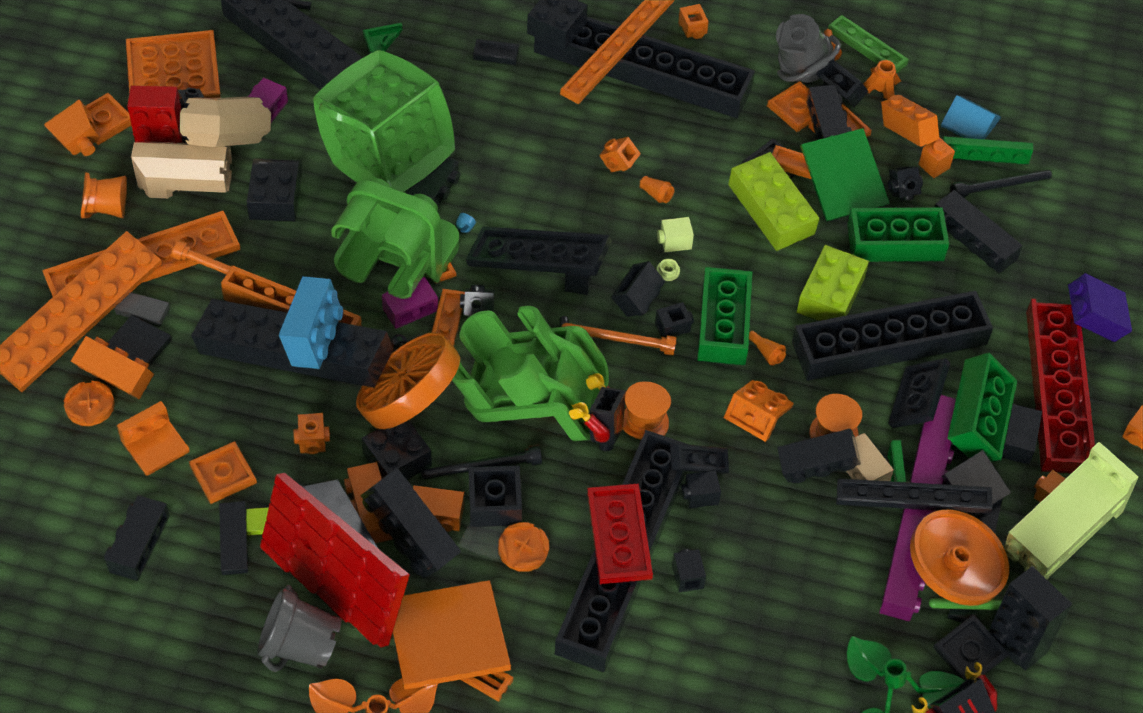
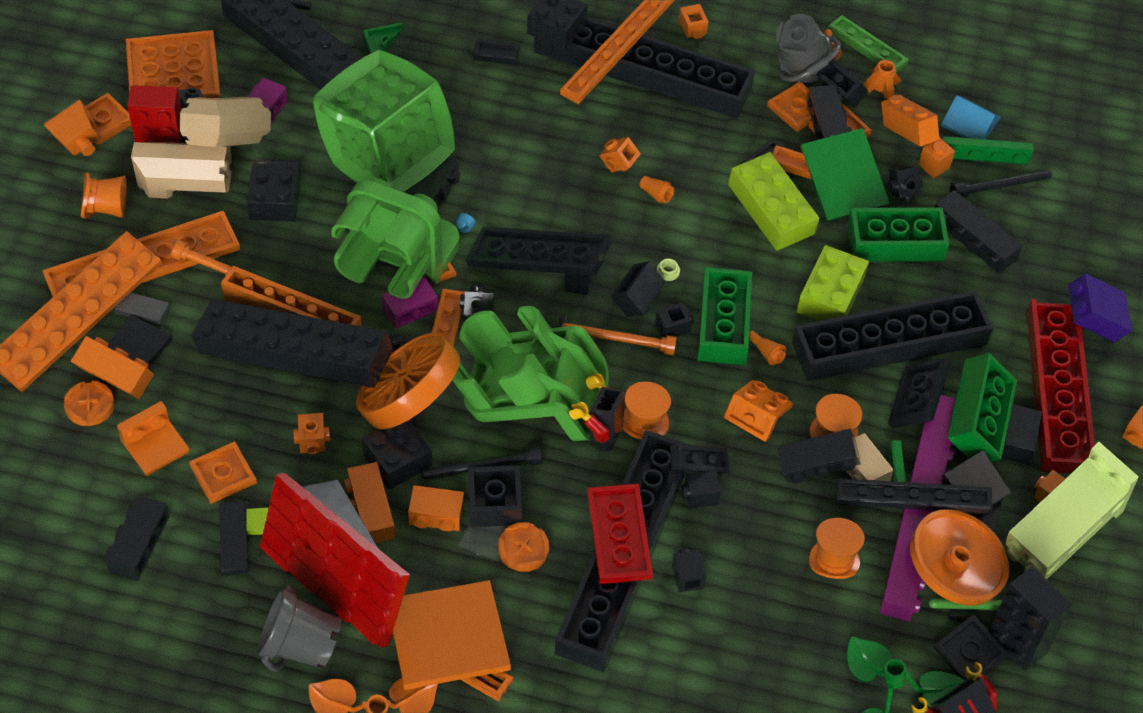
dark azure brick [279,276,343,369] -> none
black brick [360,468,461,578] -> none
yellowish green brick [657,217,694,252] -> none
none -> orange hat [809,518,865,579]

